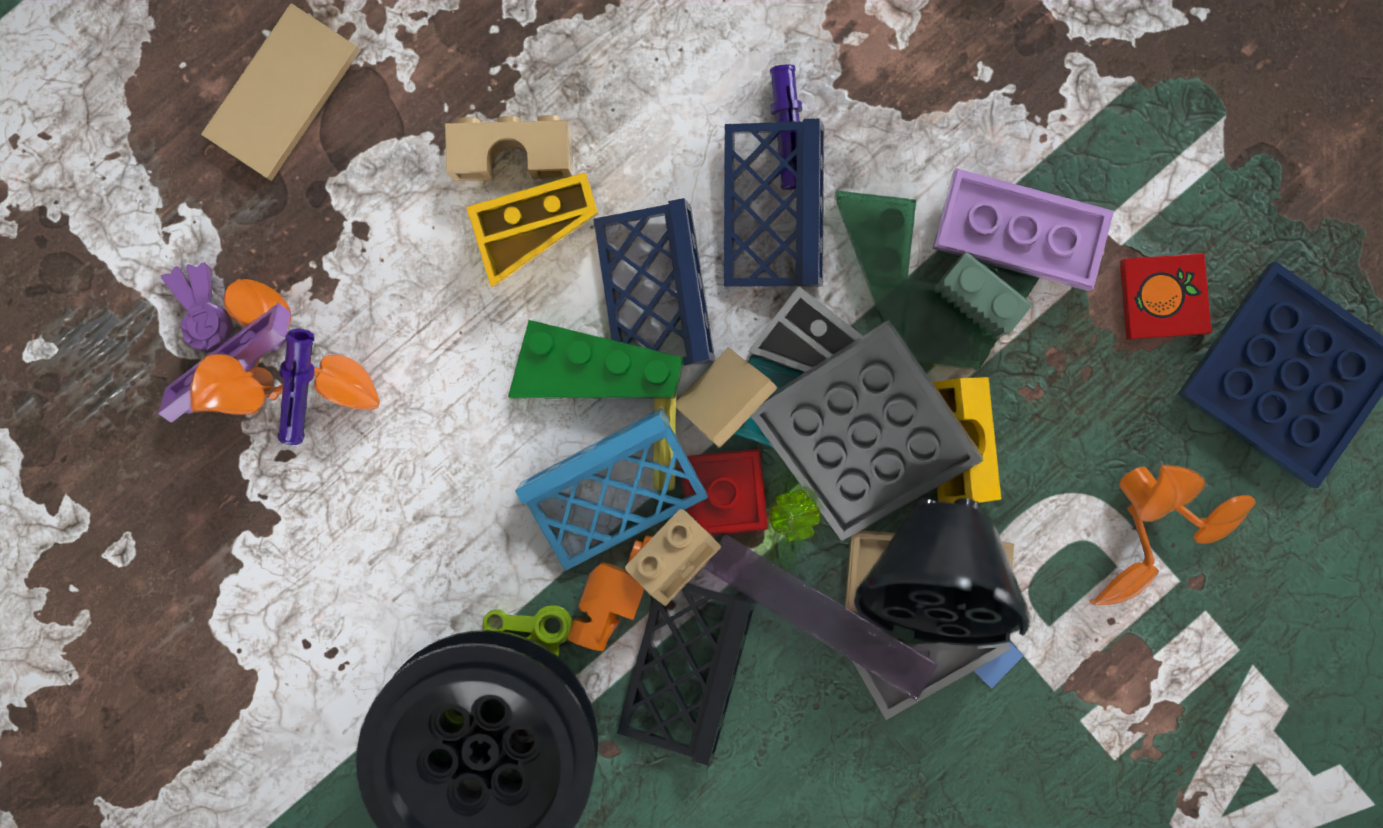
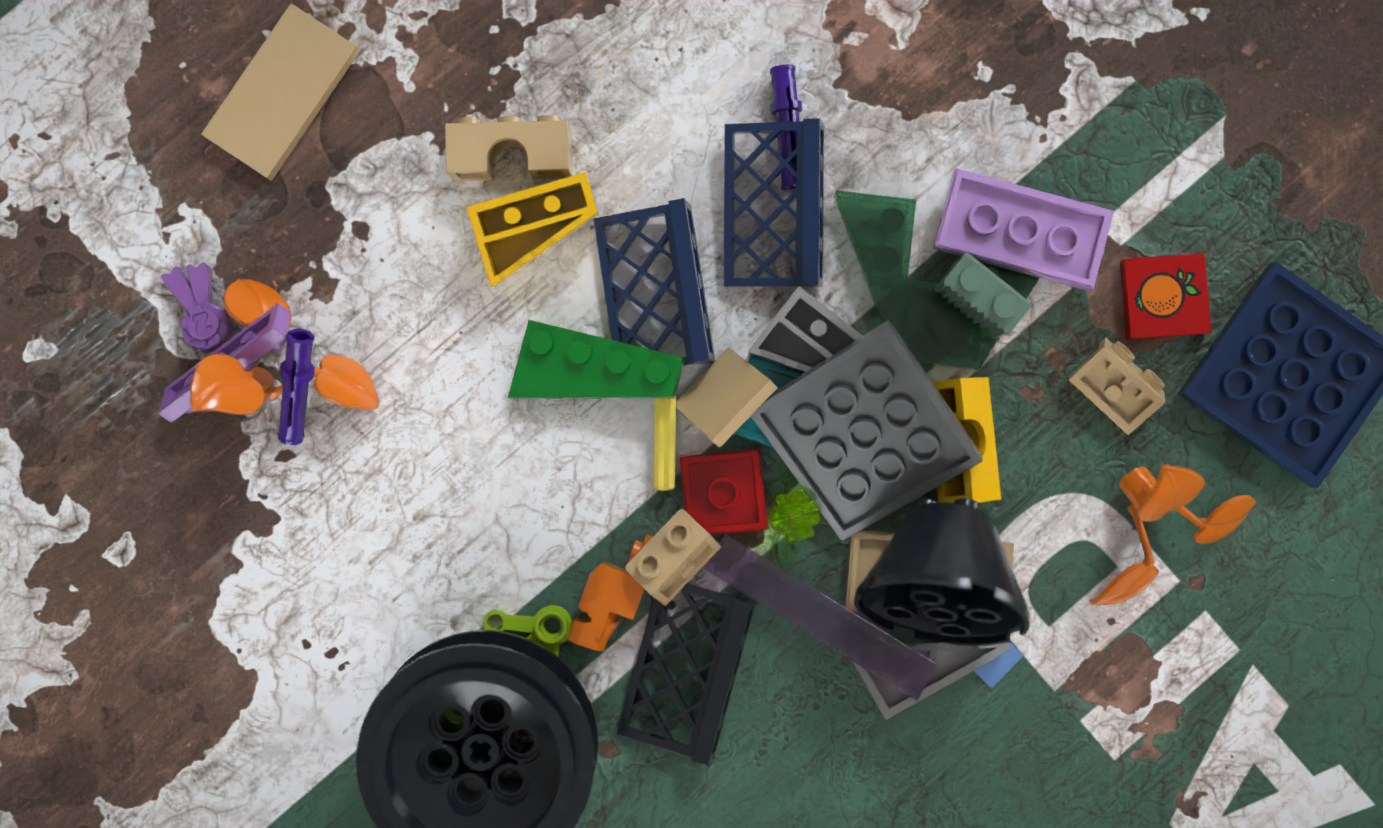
dark azure fence [515,407,708,571] -> none
none -> tan bracket [1069,338,1166,435]

